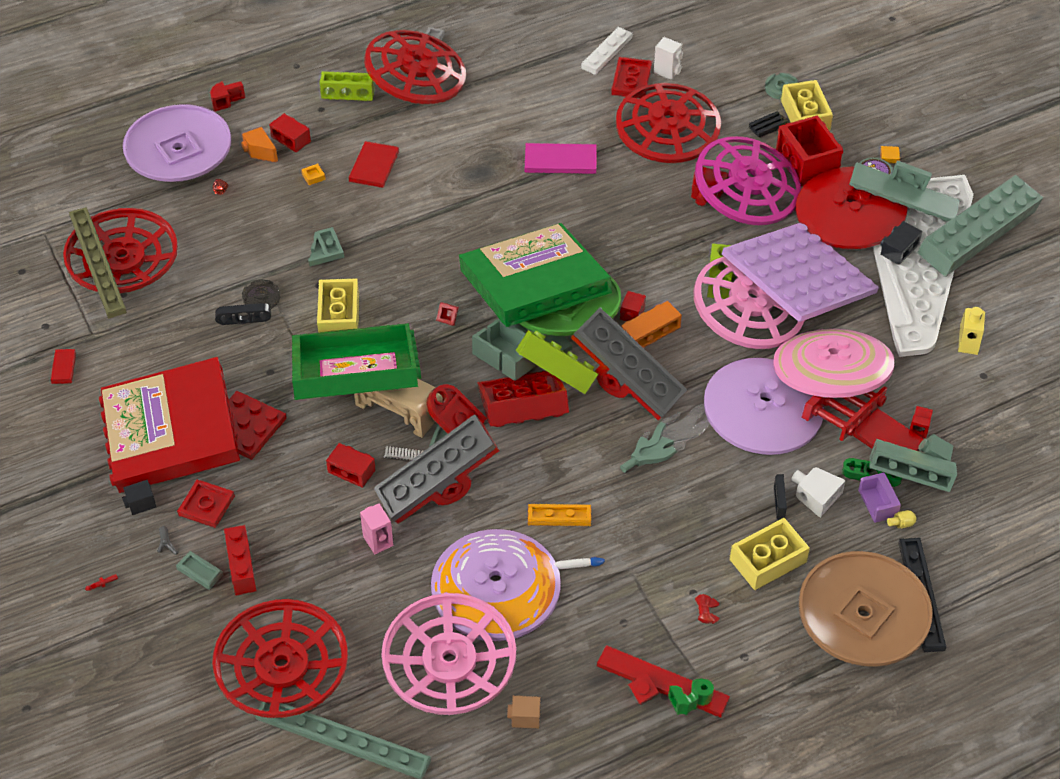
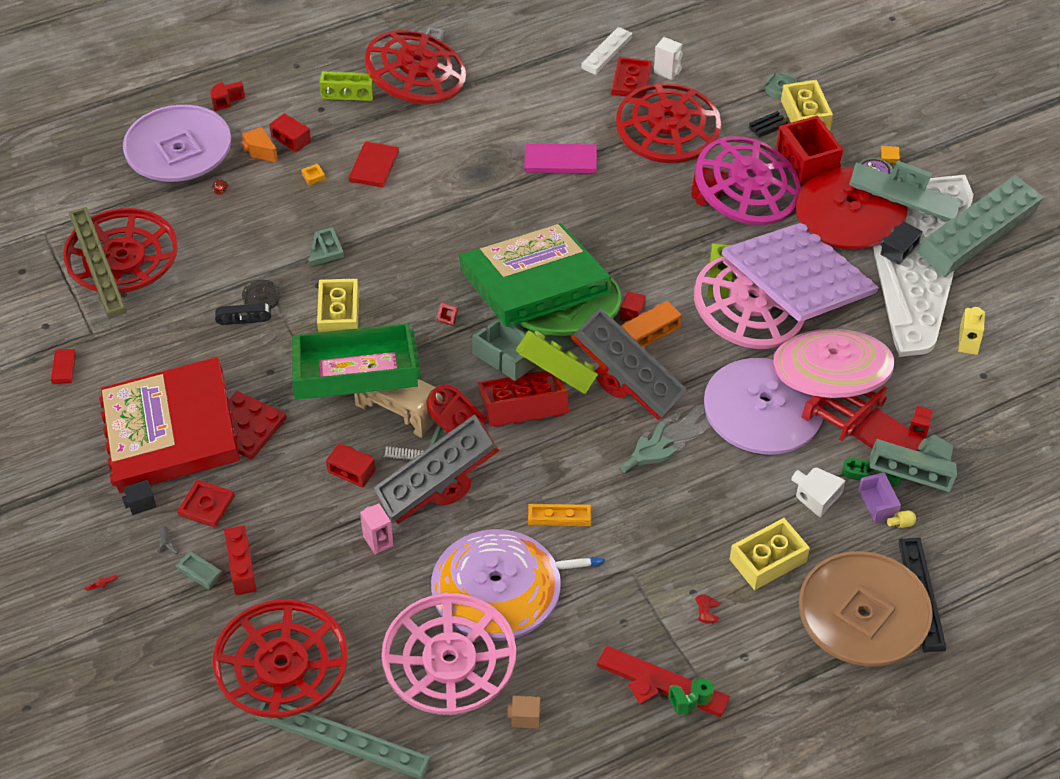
black tile [773,474,787,520] -> none

